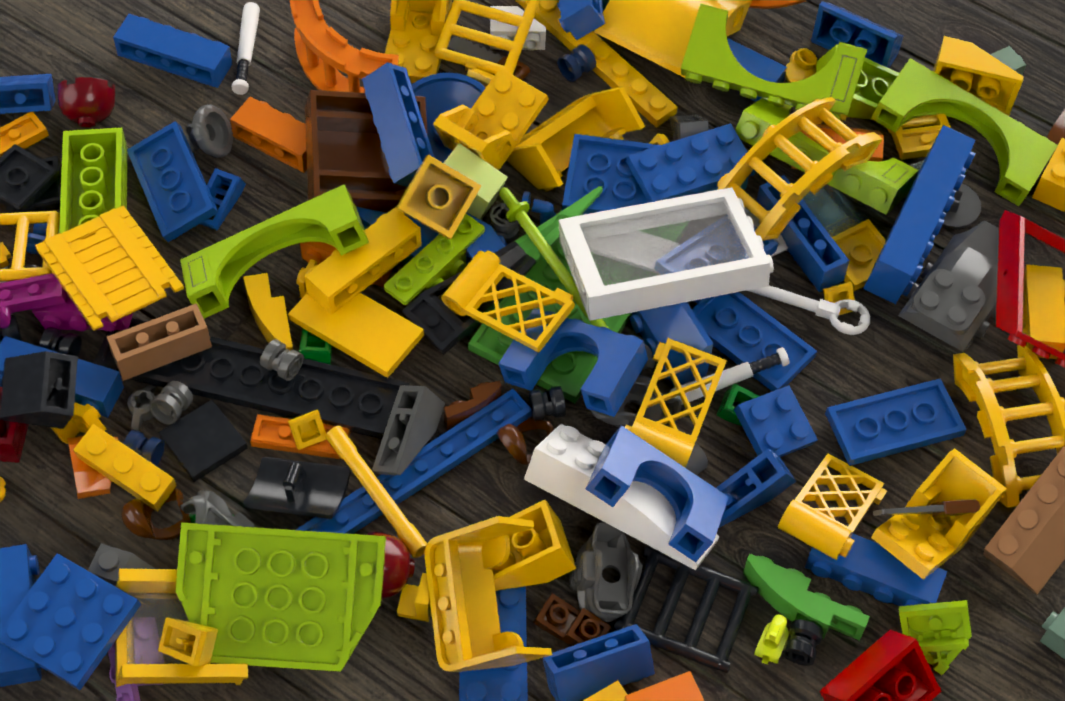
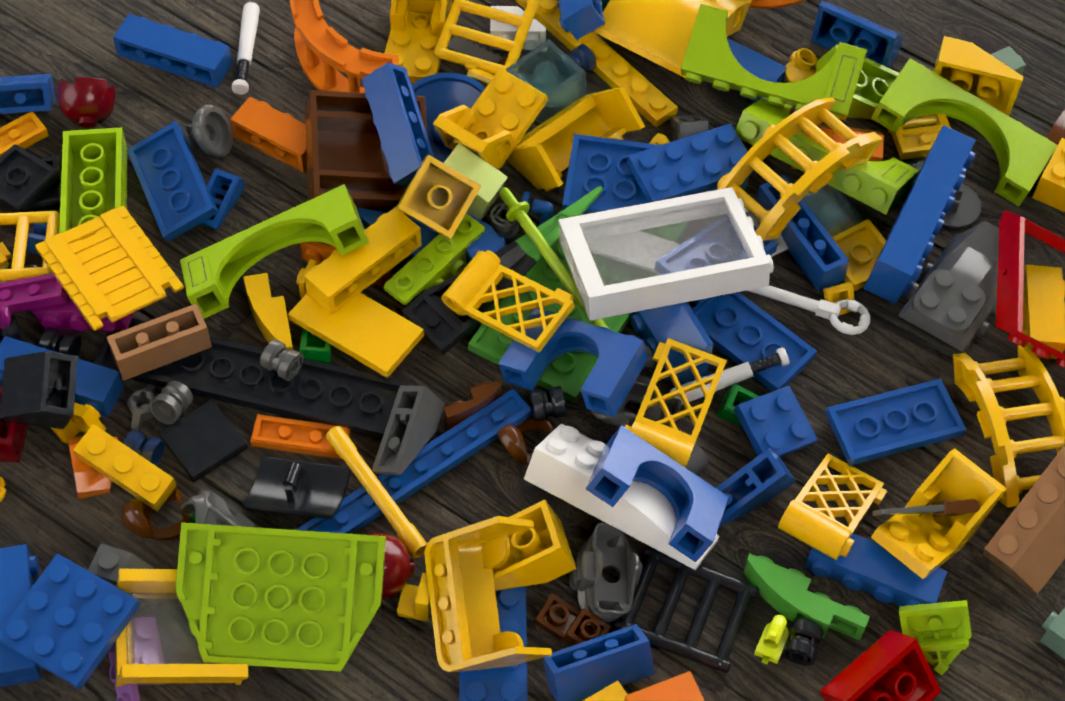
yellow slope [158,617,218,666] -> none
yellow slope [288,409,326,450] -> none
none -> clear light blue slope [506,39,587,108]

